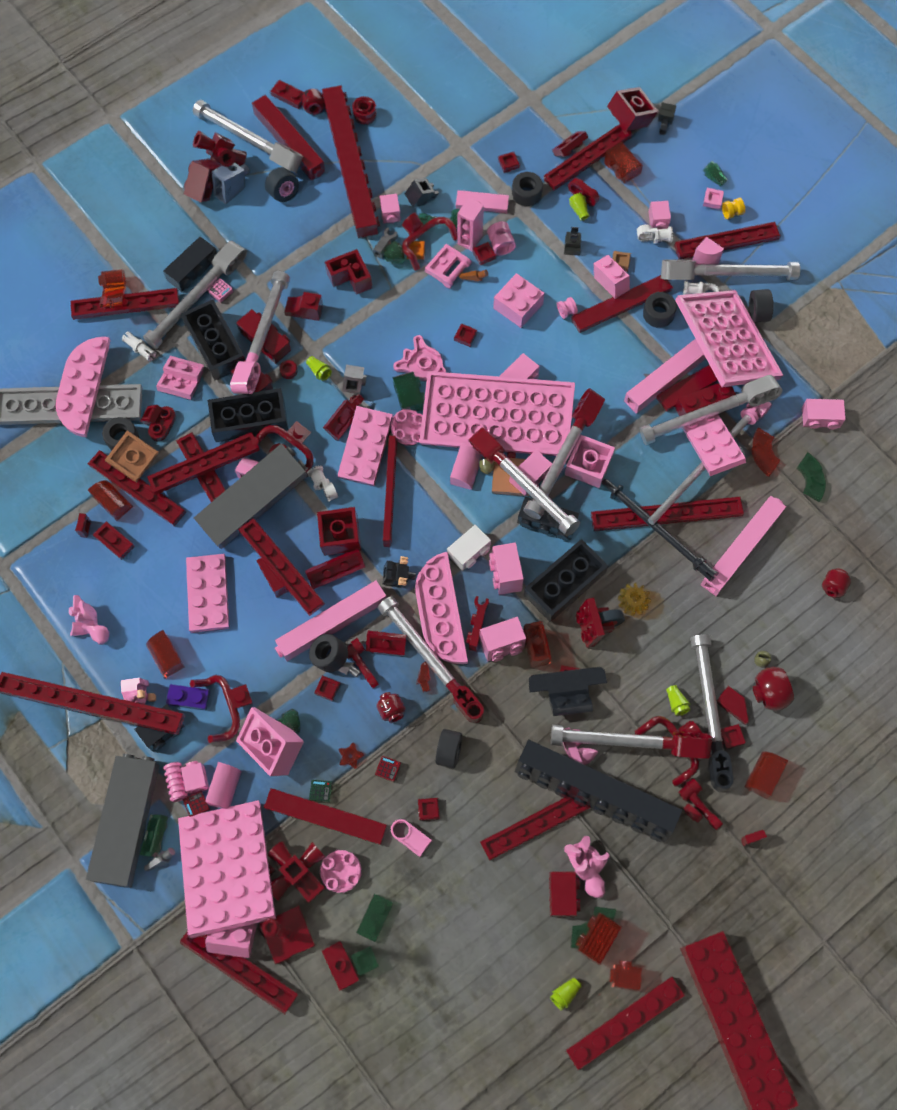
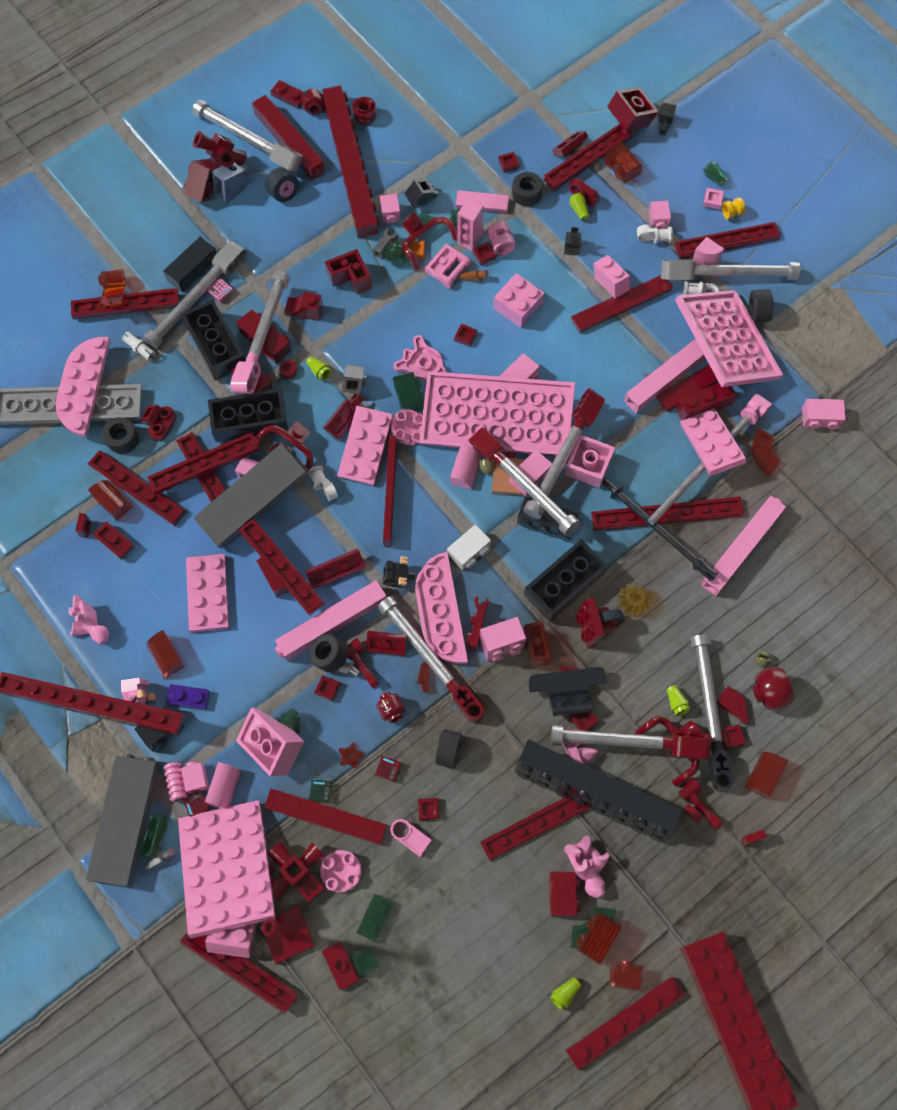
nougat tile [105,430,159,483] -> none
bright pink slope [156,356,204,400] -> none
dark red piece [190,675,253,743] -> none
dark red brick [317,507,361,556] -> none
bright pink brick [489,542,523,595] -> none
bright pink wheel [557,297,578,319] -> none
medium nougat tile [612,251,631,272] -> none
piece [639,375,782,445] -> none
black tyre [643,292,677,328] -> none
clear green tile [796,452,826,502] -> none
dark red head [822,568,851,598] -> none
none -> dark red tile [570,712,599,731]

